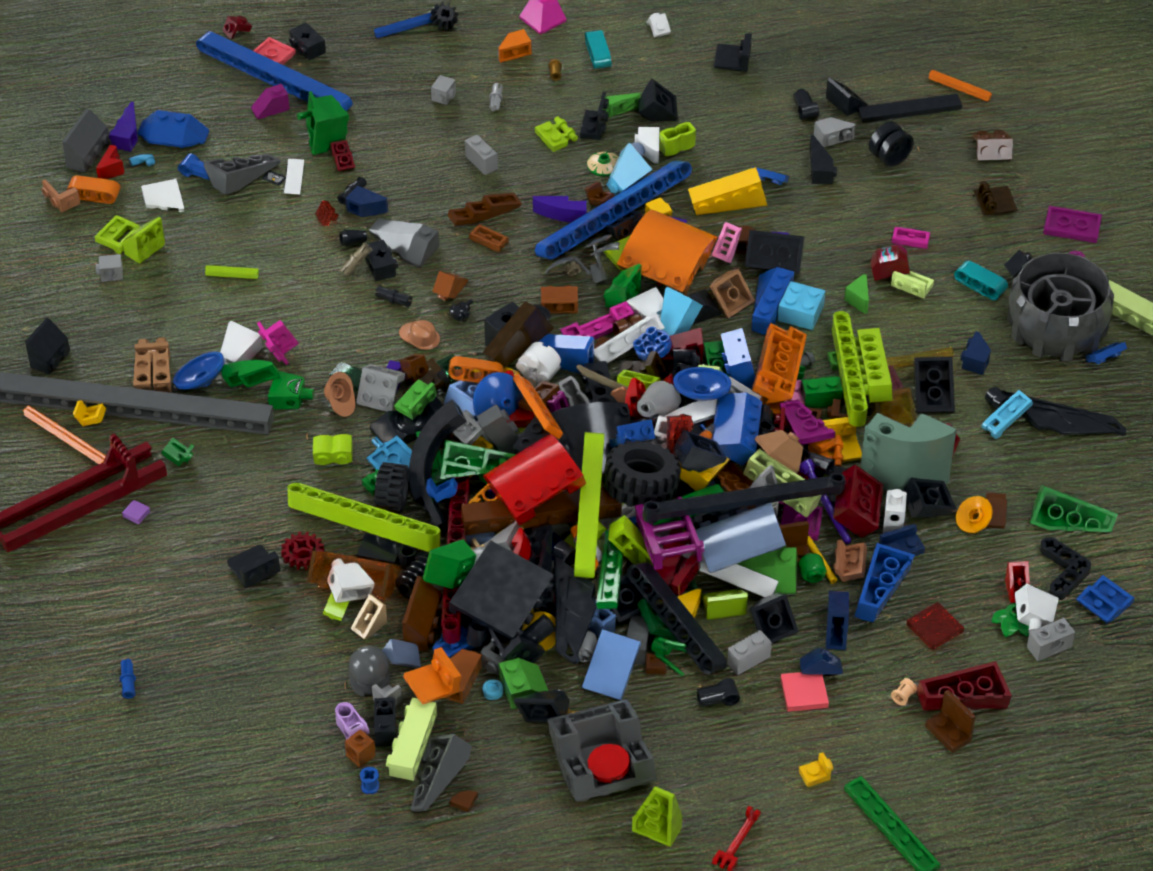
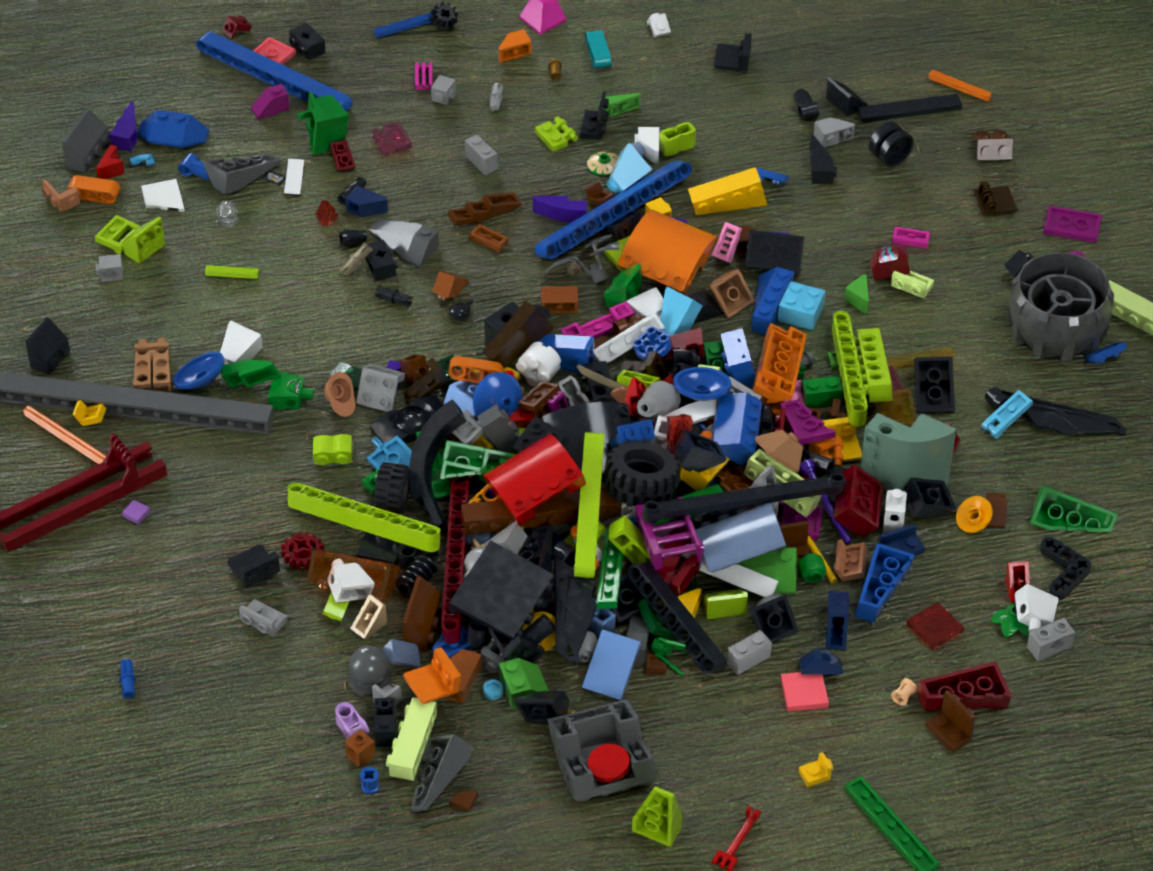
green bracket [161,437,194,467] -> none
dark pink bracket [257,320,299,365] -> none
bright green bracket [394,379,437,420] -> none
nougat piece [399,320,440,350] -> none
green slope [423,539,476,589] -> none
blue bracket [426,477,458,502] -> none
red slope [511,528,531,561] -> none
orange tile [513,374,563,439] -> none
black slope [638,78,678,121] -> none
black piece [696,678,740,707] -> none
teal beam [954,260,1008,300] -> none
dark blue slope [960,331,991,375] -> none
blue slope [1076,575,1134,624] -> none
none -> clear head [215,200,239,228]
none -> light grey bracket [239,599,288,637]
none -> clear pink plate [372,121,412,156]
none -> dark pink tile [415,62,433,90]

